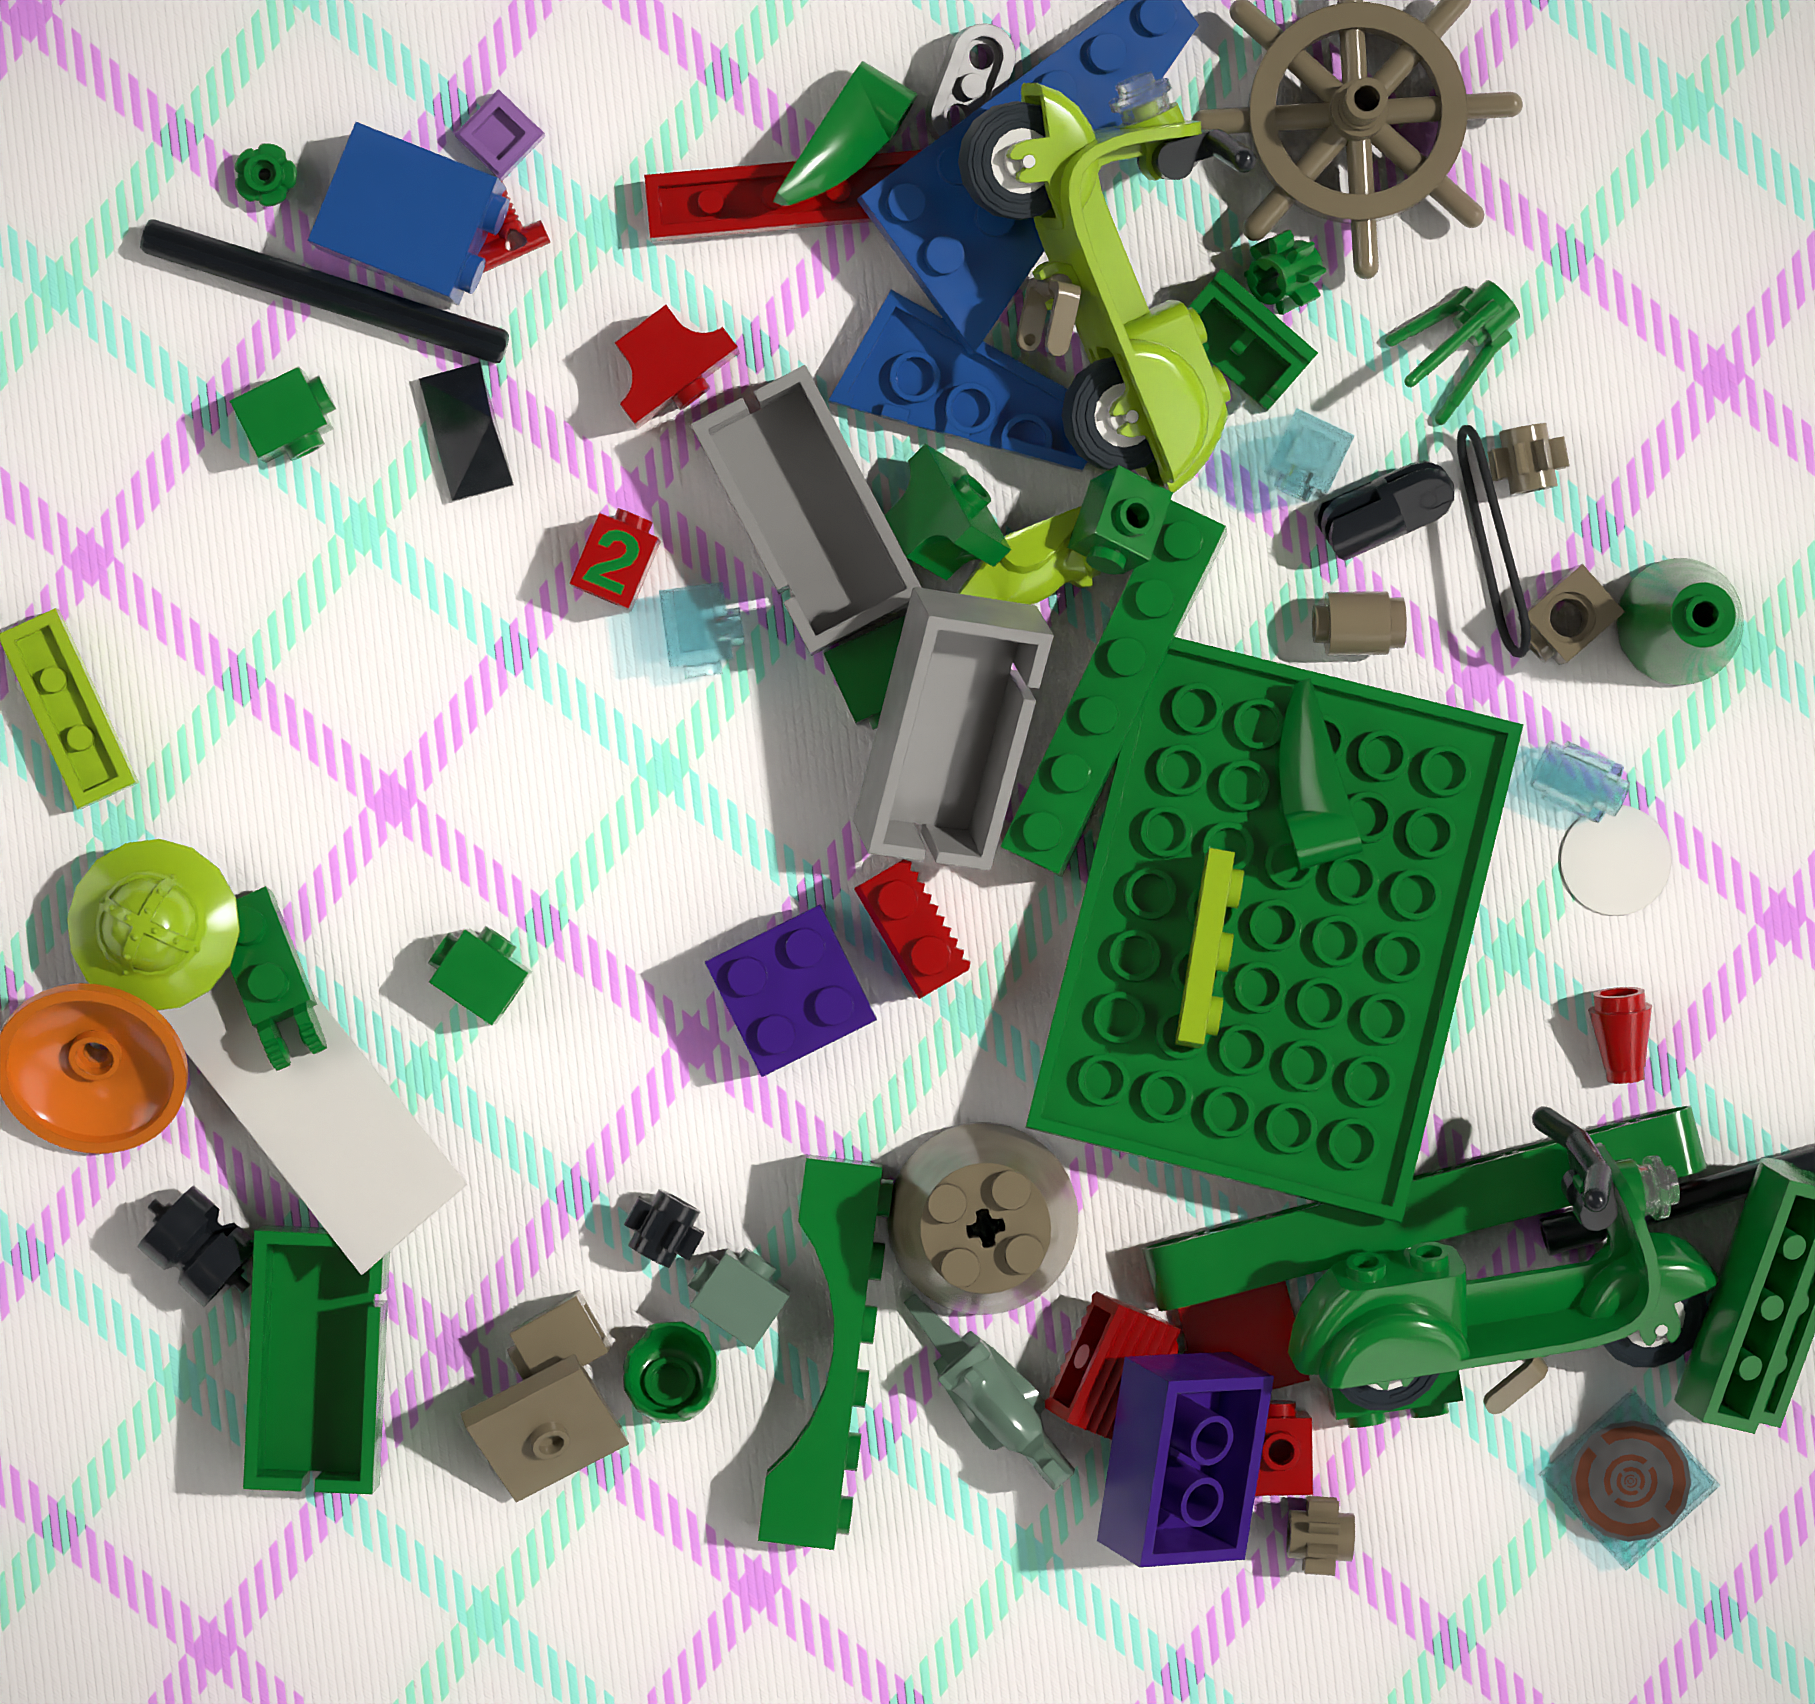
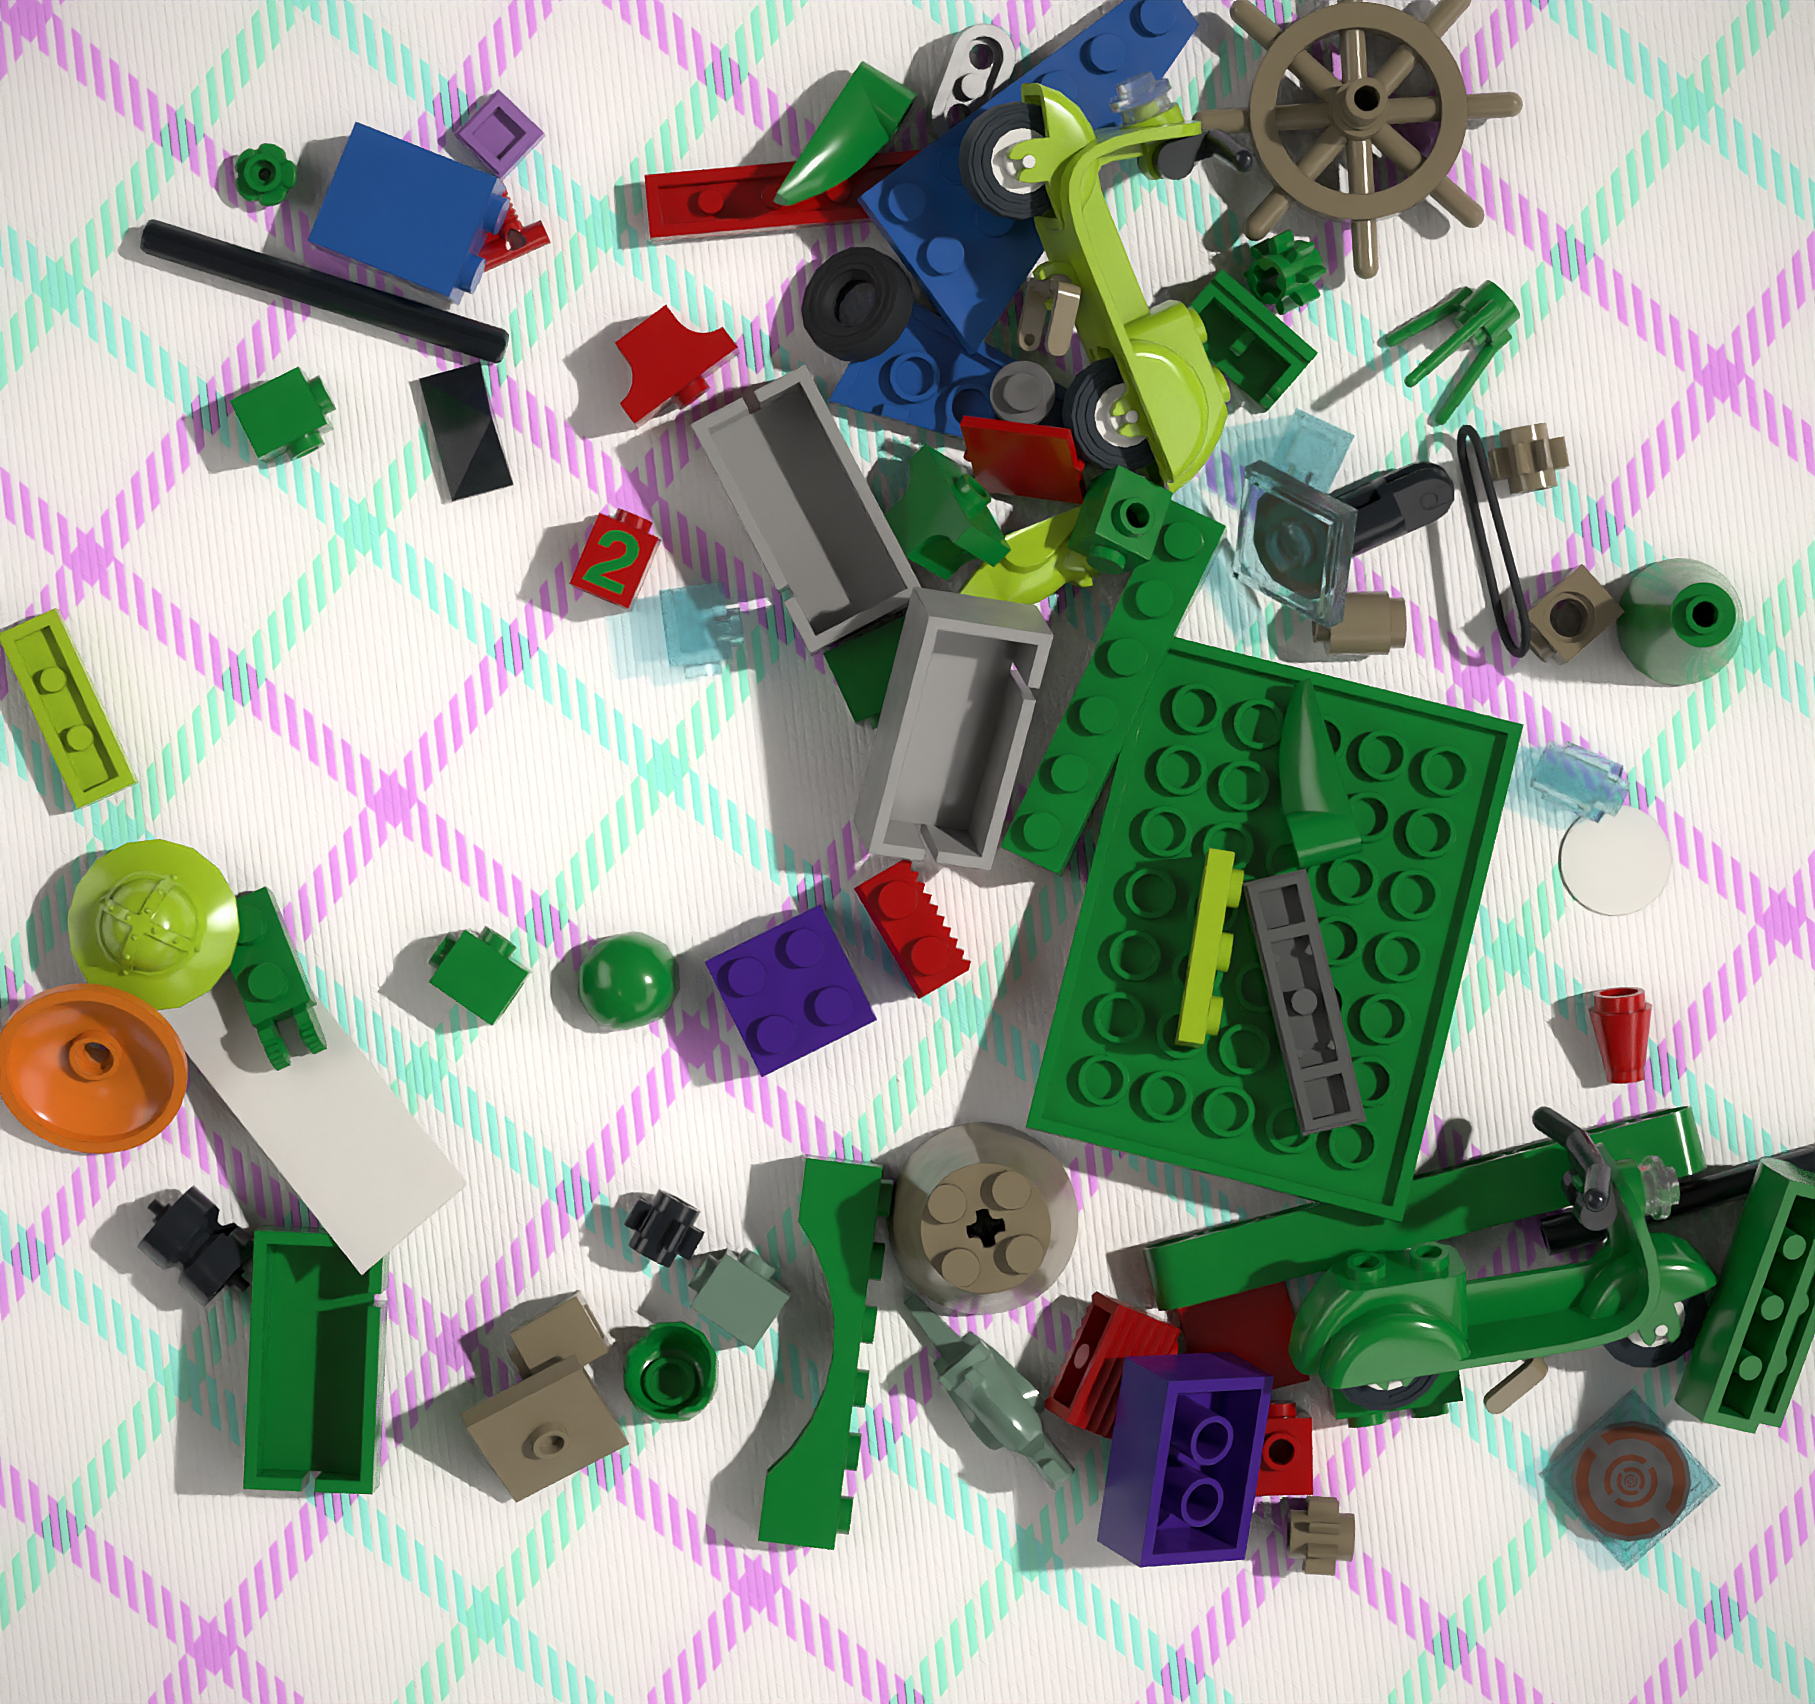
none -> green hair [577,931,680,1030]
none -> black tyre [801,247,914,362]
none -> red piece [960,415,1087,504]
none -> flat silver wheel [990,361,1055,425]
none -> clear light blue tile [1232,460,1358,629]
none -> dark grey plate [1242,869,1366,1137]

